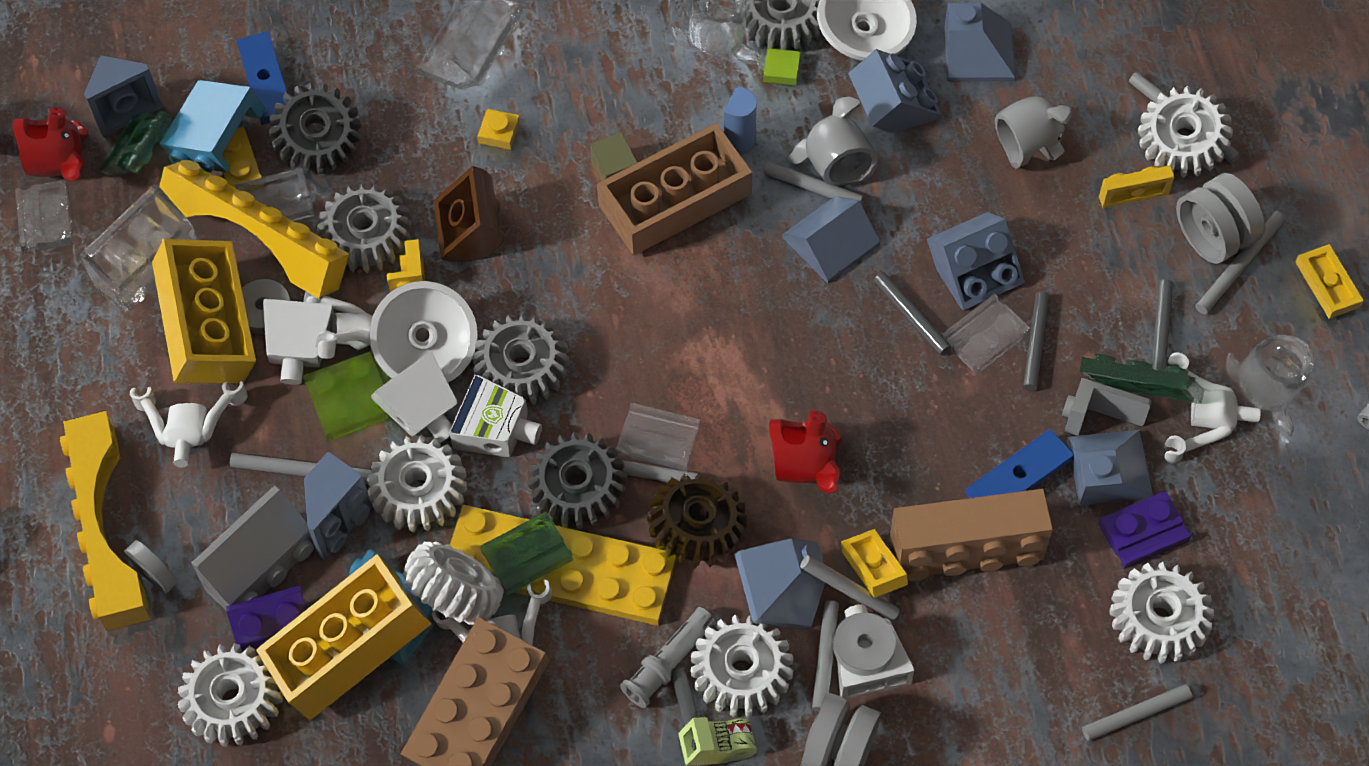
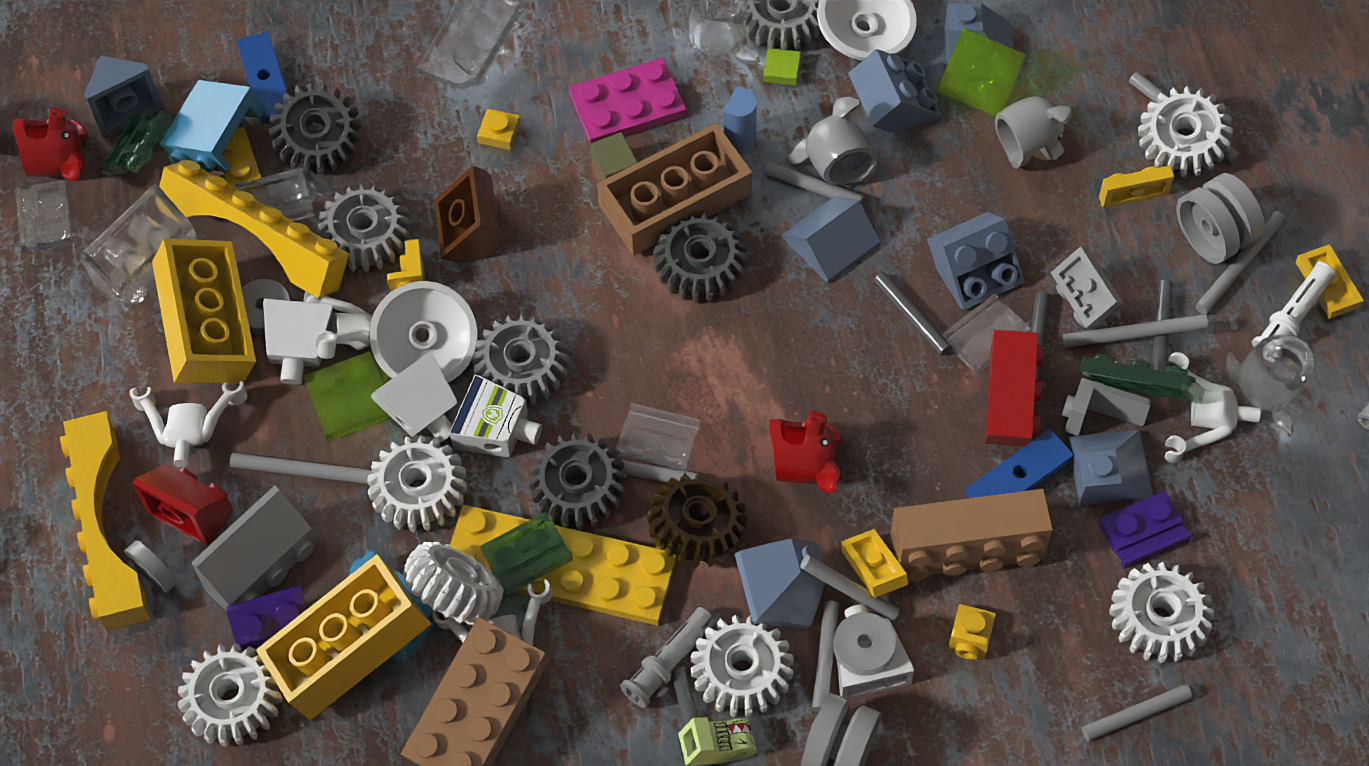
sand blue slope [304,451,372,561] -> none
none -> red slope [132,464,233,546]
none -> dark pink plate [569,57,686,144]
none -> dark grey gear [653,212,748,303]
none -> clear neon green plate [937,28,1027,116]
none -> yellow bracket [948,604,996,660]
none -> red brick [985,330,1044,447]
none -> light grey bracket [1051,246,1124,330]
none -> light grey bar [1062,314,1208,348]
none -> white pin [1252,262,1336,361]

